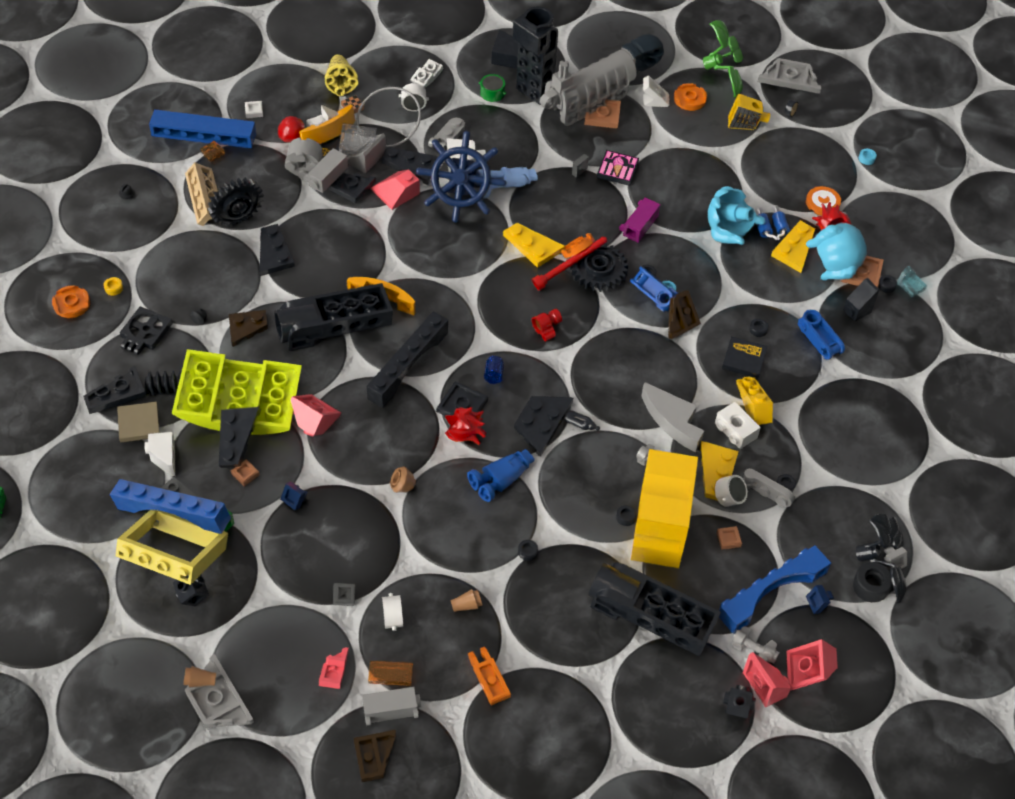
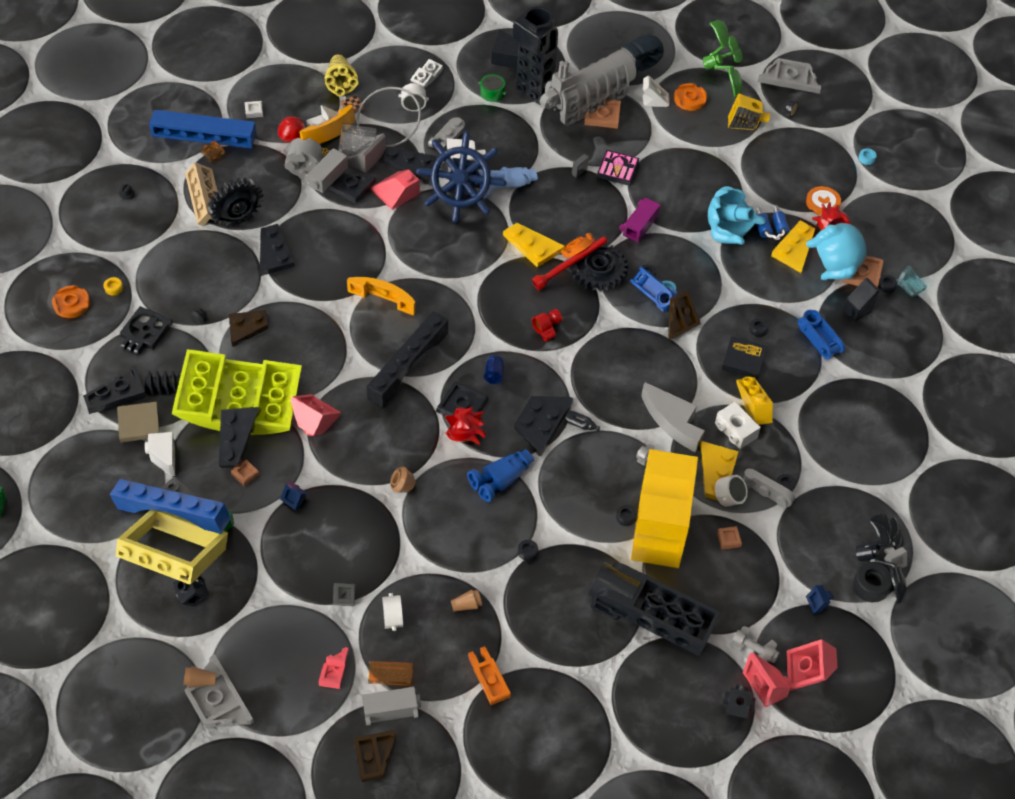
black brick [274,283,393,351] -> none
blue arch [719,545,831,634] -> none

